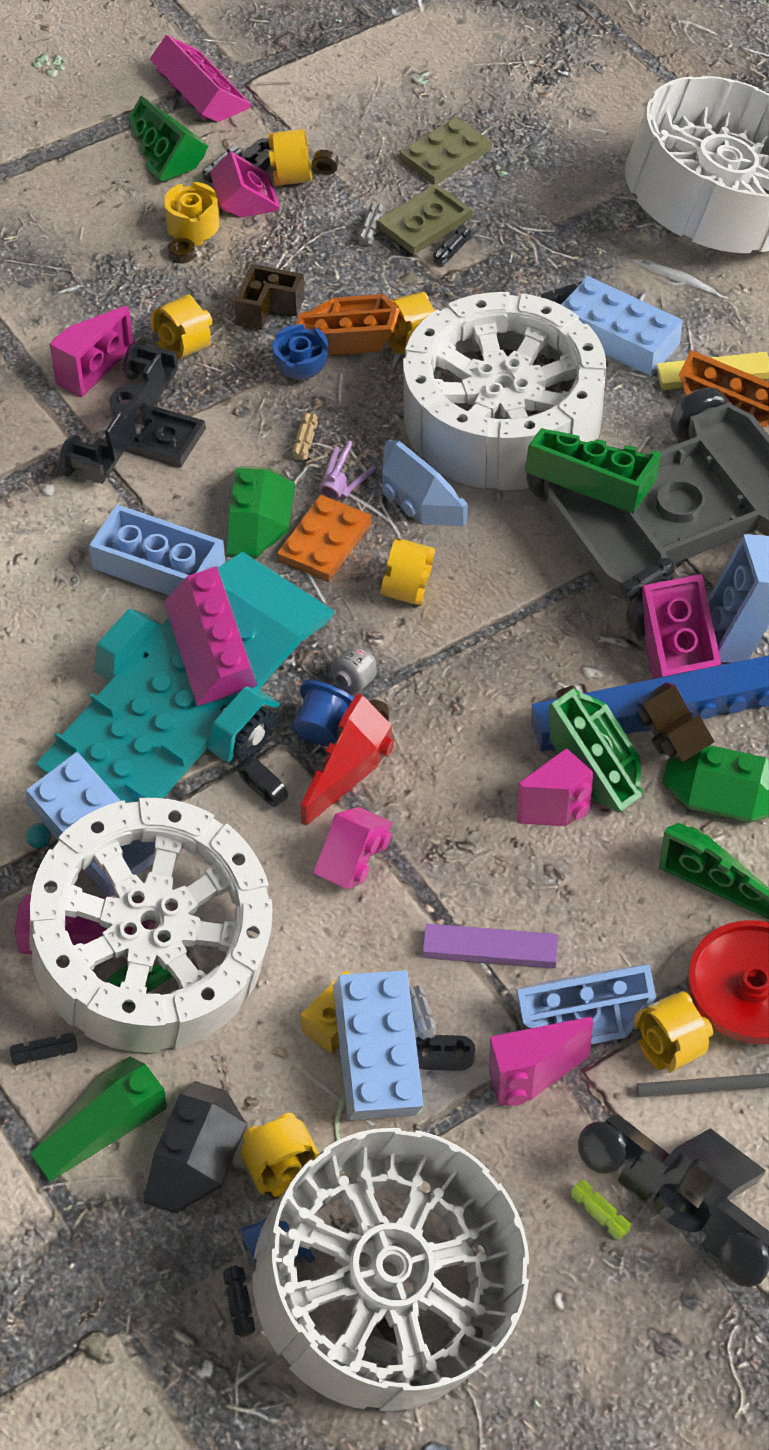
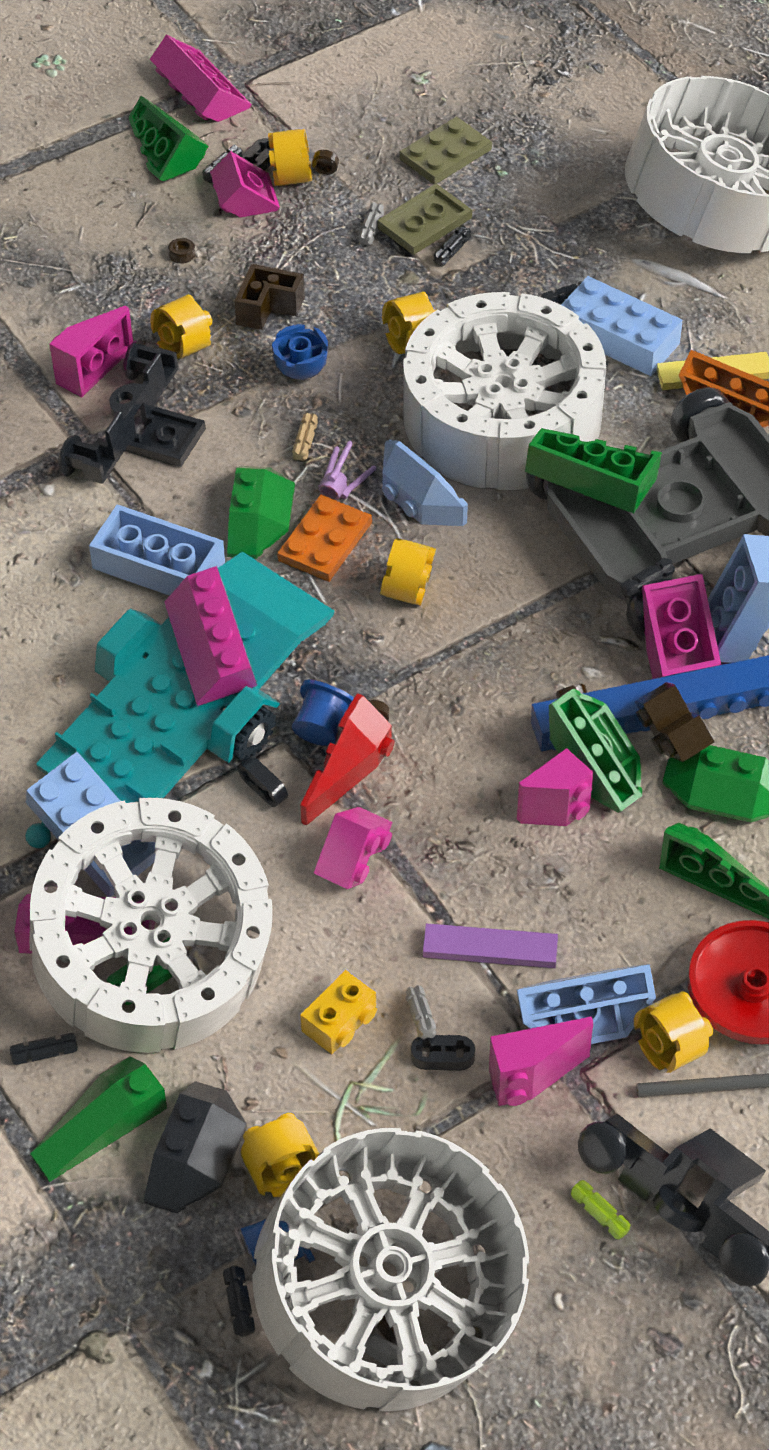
yellow brick [164,182,220,246] -> none
orange wedge [296,294,400,355] -> none
light grey head [331,648,377,693] -> none
light blue brick [333,971,424,1120] -> none

